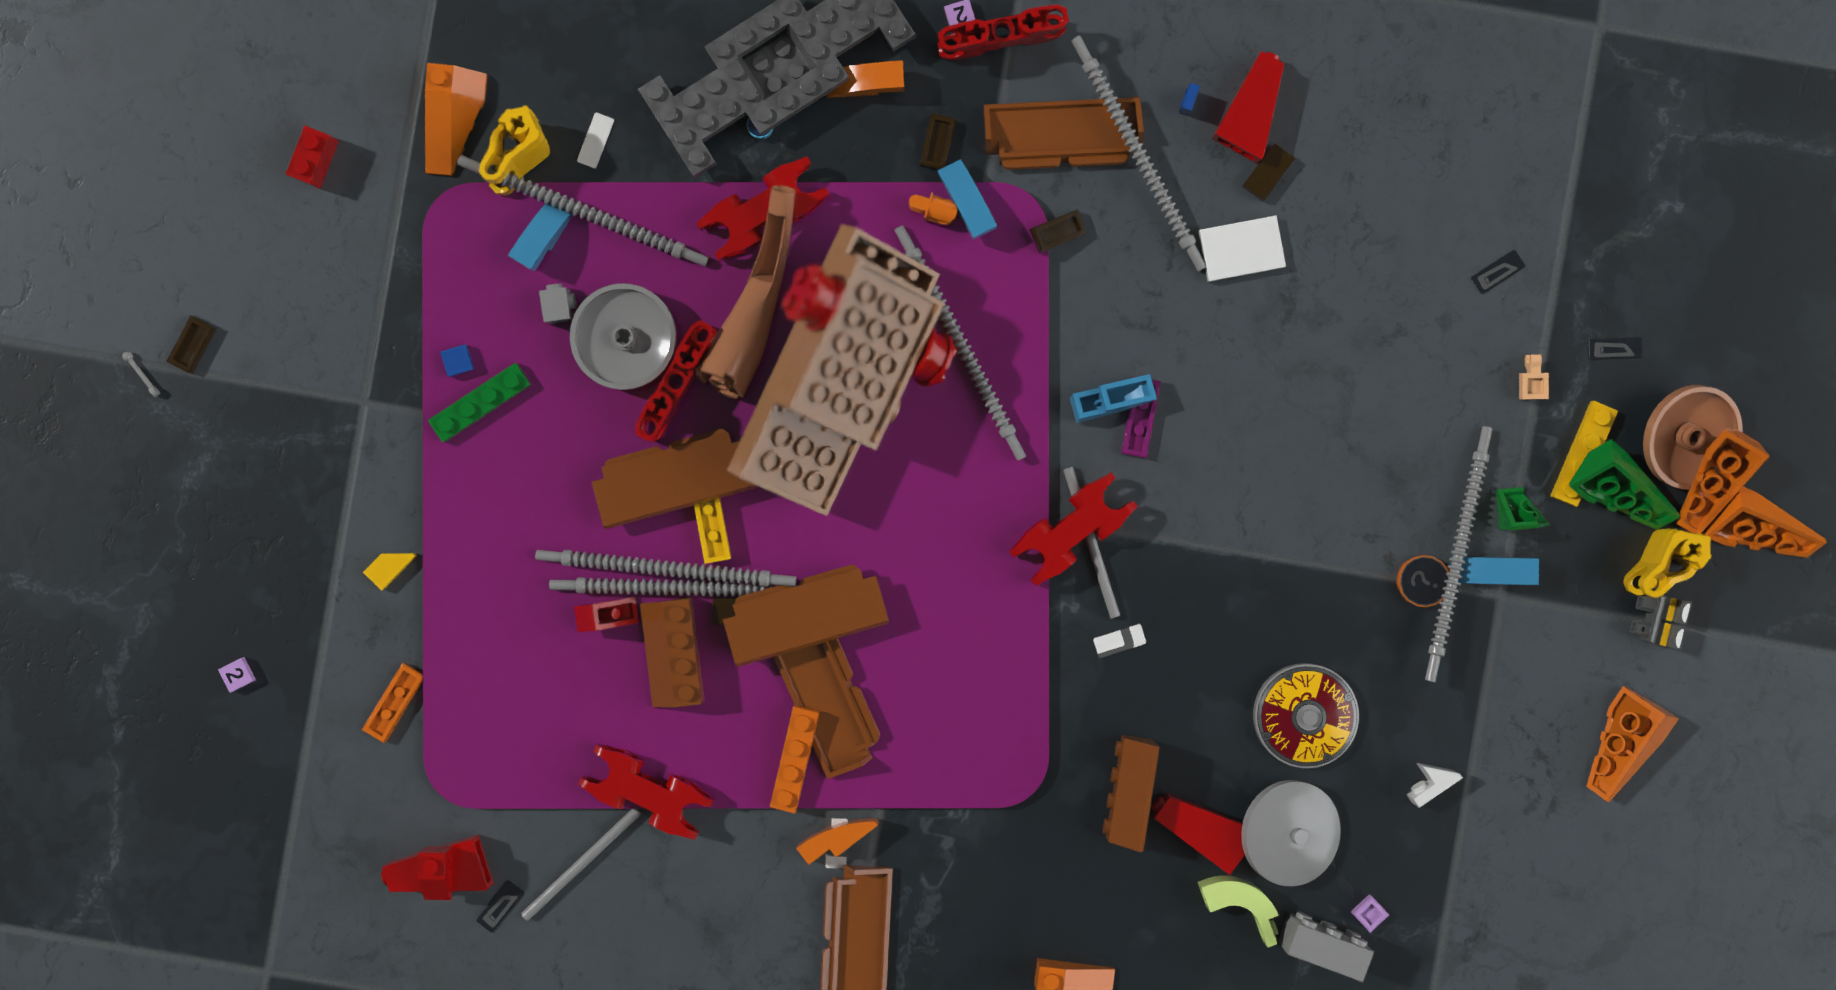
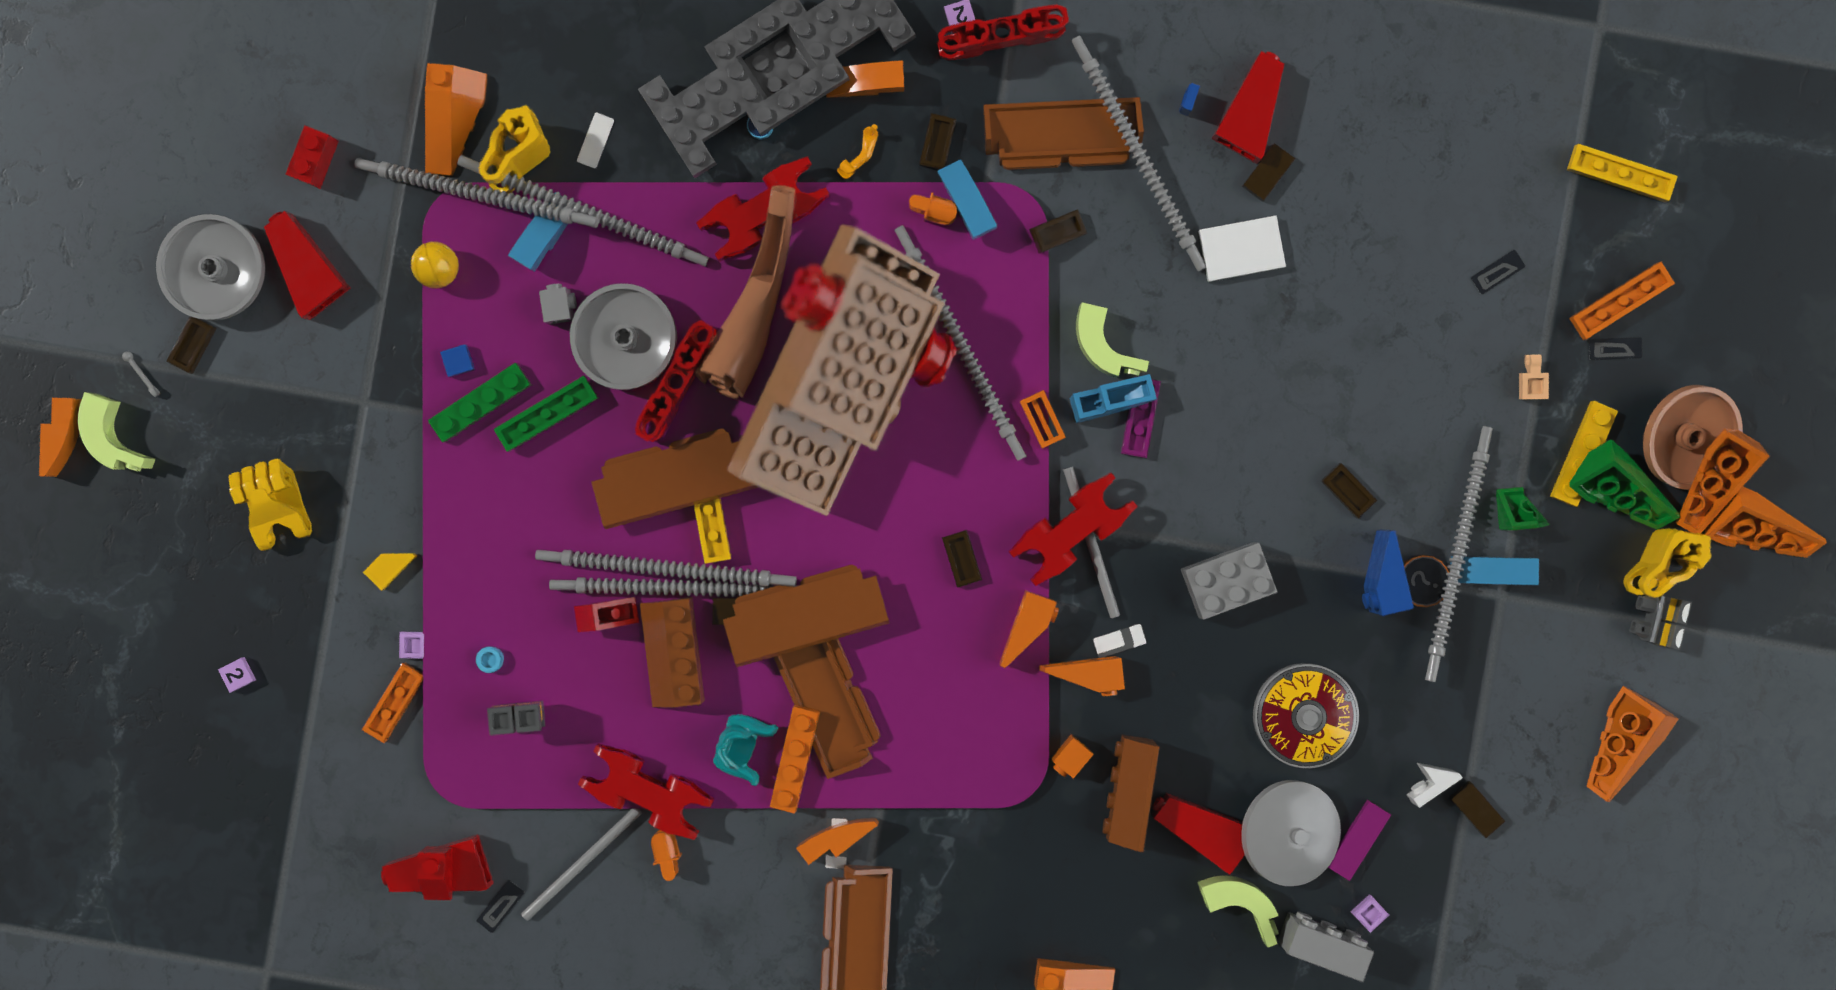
none -> orange slope [39,398,82,477]
none -> yellowish green arch [78,392,155,472]
none -> light grey dish [156,214,265,321]
none -> yellow piece [229,458,312,551]
none -> red slope [264,211,351,320]
none -> light grey hose [354,158,599,228]
none -> lavender tile [399,631,424,658]
none -> yellow piece [411,241,459,288]
none -> medium azure tile [476,646,504,673]
none -> dark grey hips [487,700,545,735]
none -> green plate [494,376,599,452]
none -> orange arm [651,830,682,881]
none -> teal hair [713,714,778,786]
none -> light orange piece [837,124,878,179]
none -> dark brown tile [942,530,982,588]
none -> orange slope [999,590,1059,668]
none -> orange tile [1019,390,1066,449]
none -> orange slope [1039,656,1125,696]
none -> orange brick [1052,734,1094,779]
none -> yellowish green arch [1076,302,1149,377]
none -> light grey brick [1181,542,1277,620]
none -> dark brown tile [1321,463,1377,519]
none -> magenta tile [1328,800,1391,881]
none -> blue slope [1362,529,1414,616]
none -> dark brown tile [1449,781,1505,838]
none -> yellow plate [1567,144,1678,202]
none -> orange plate [1569,262,1675,340]

